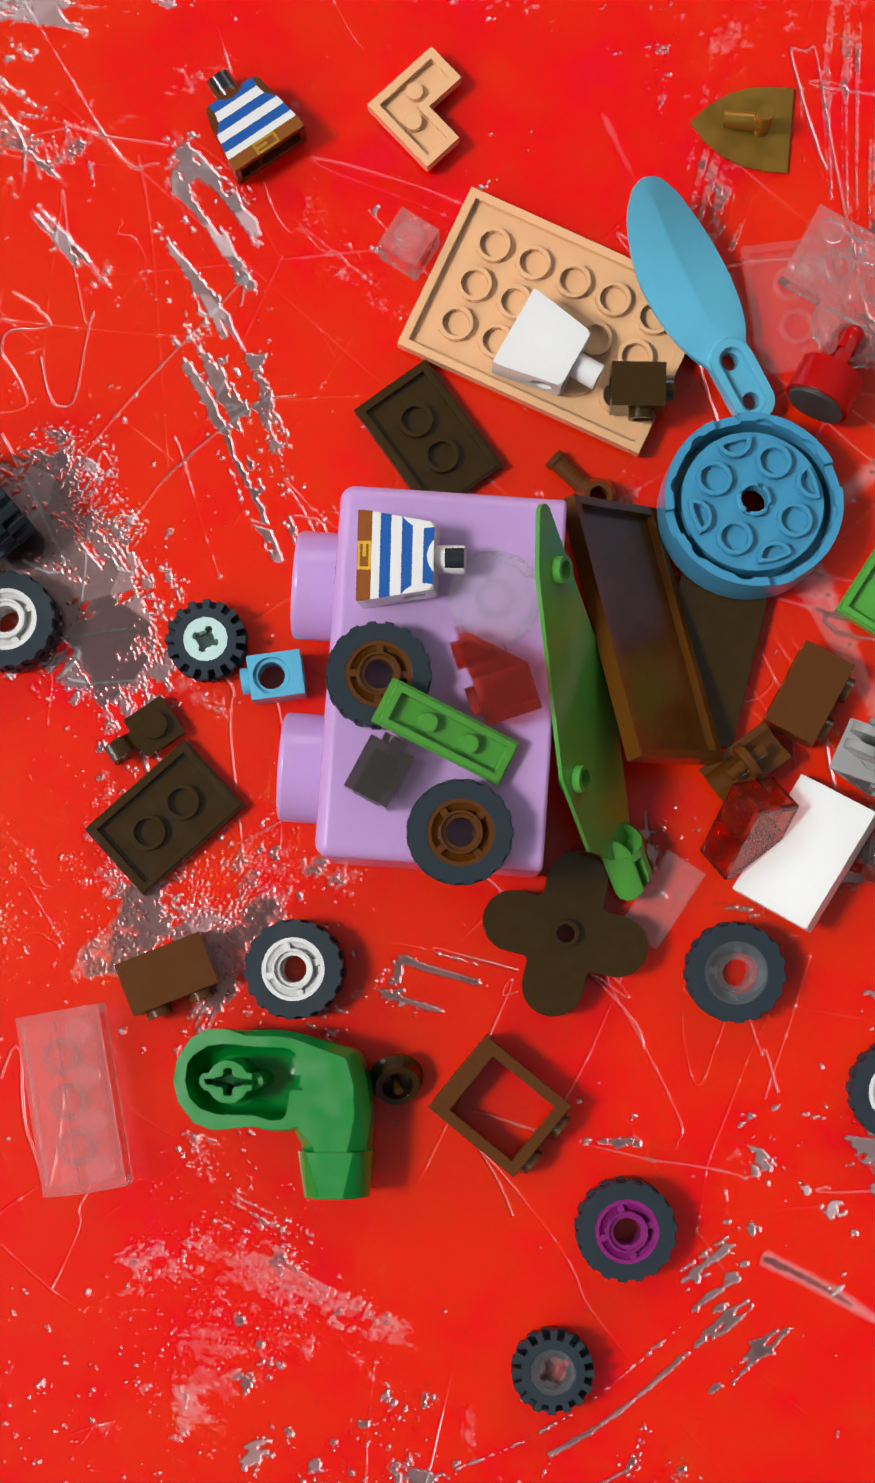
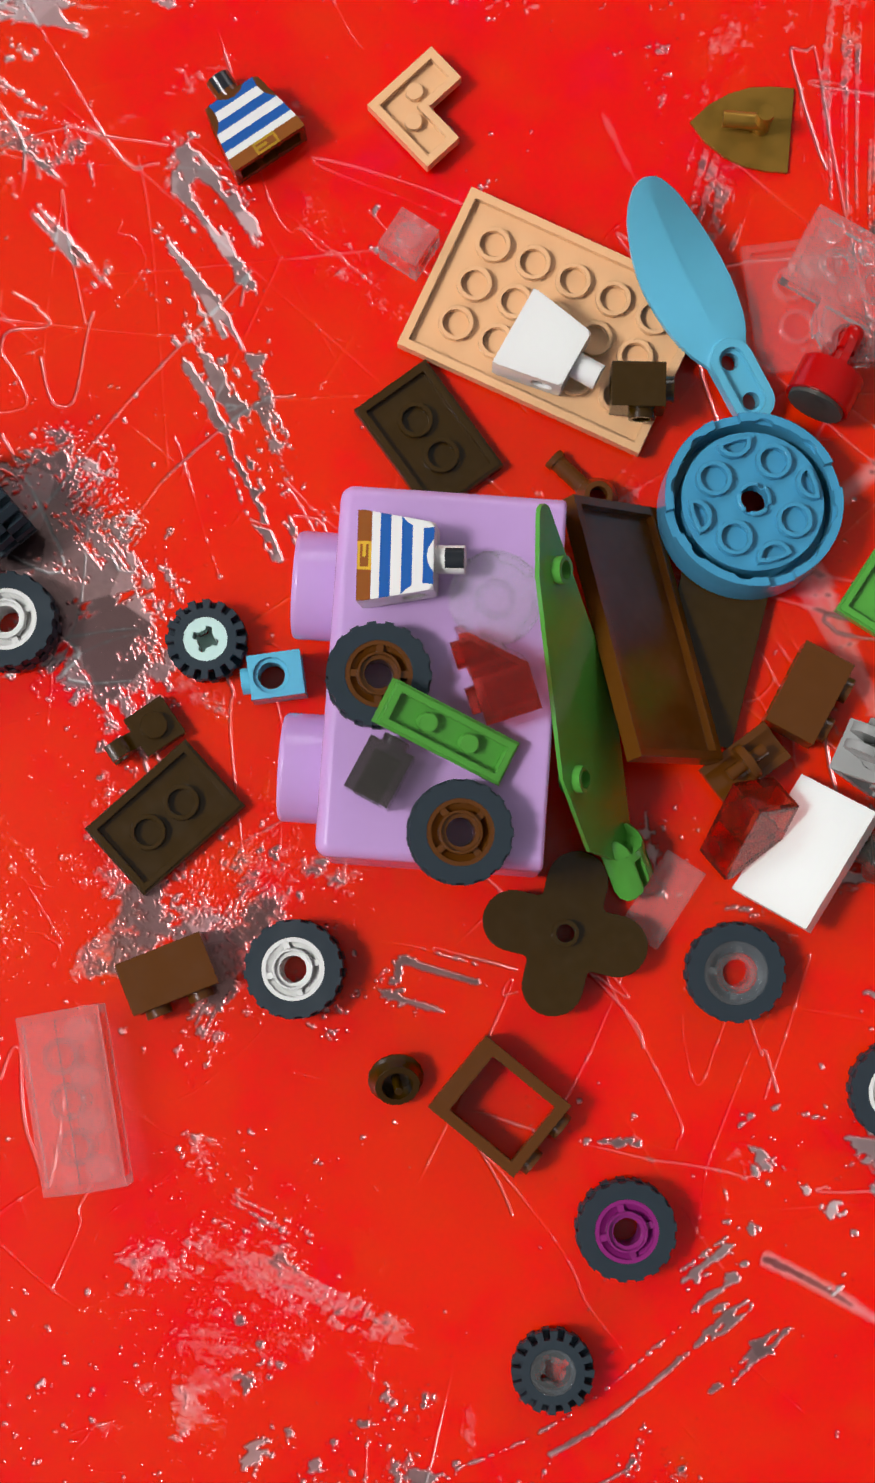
green piece [173,1028,375,1200] -> none

